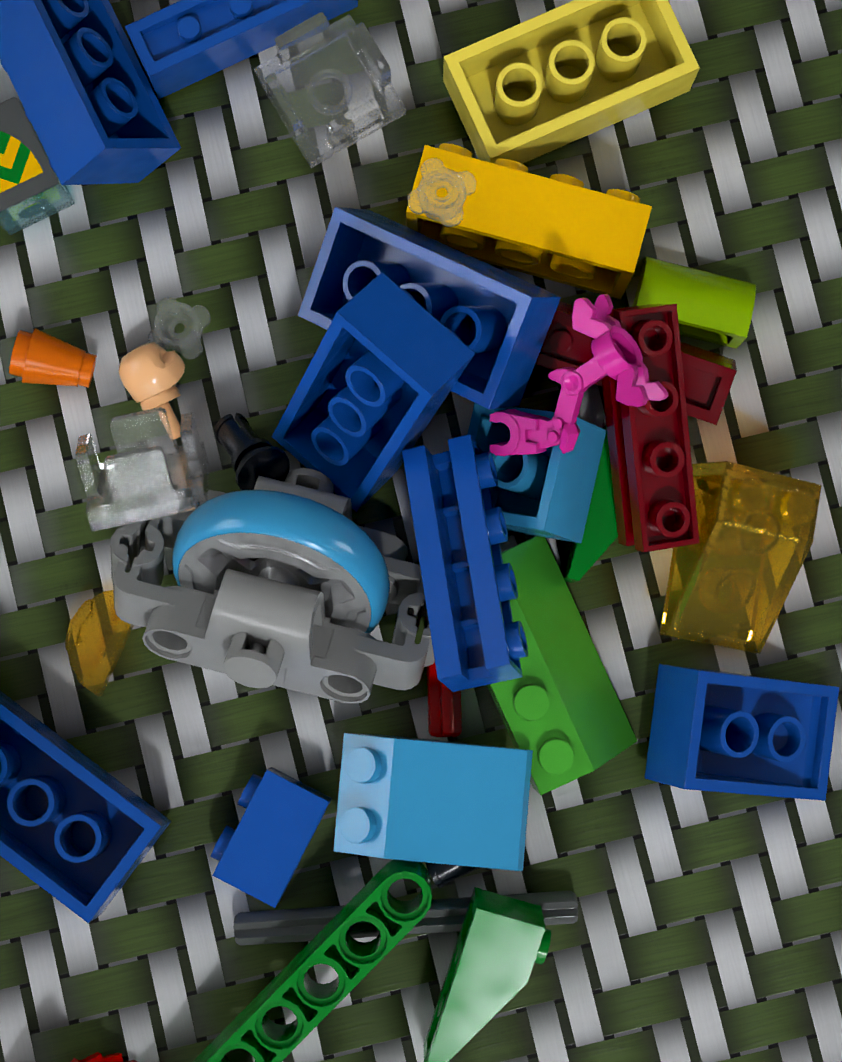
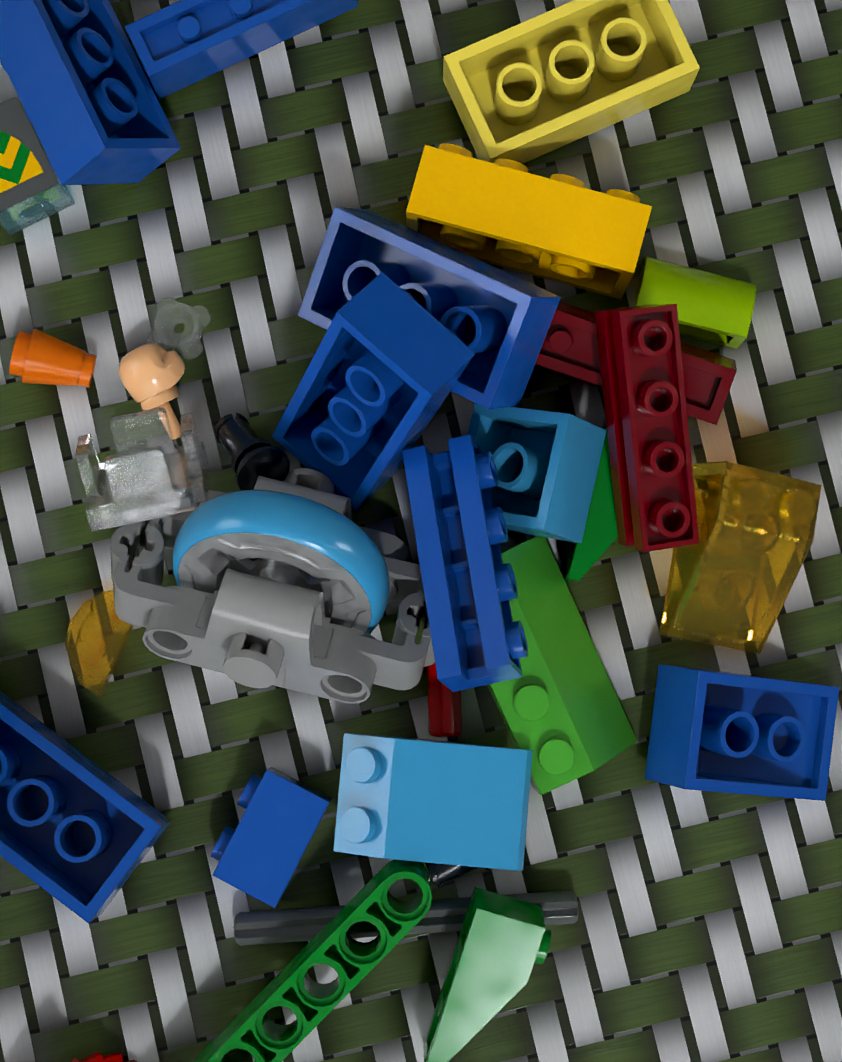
clear panel [254,12,406,168] -> none
clear plate [408,158,476,227] -> none
dark pink piece [490,294,668,456] -> none

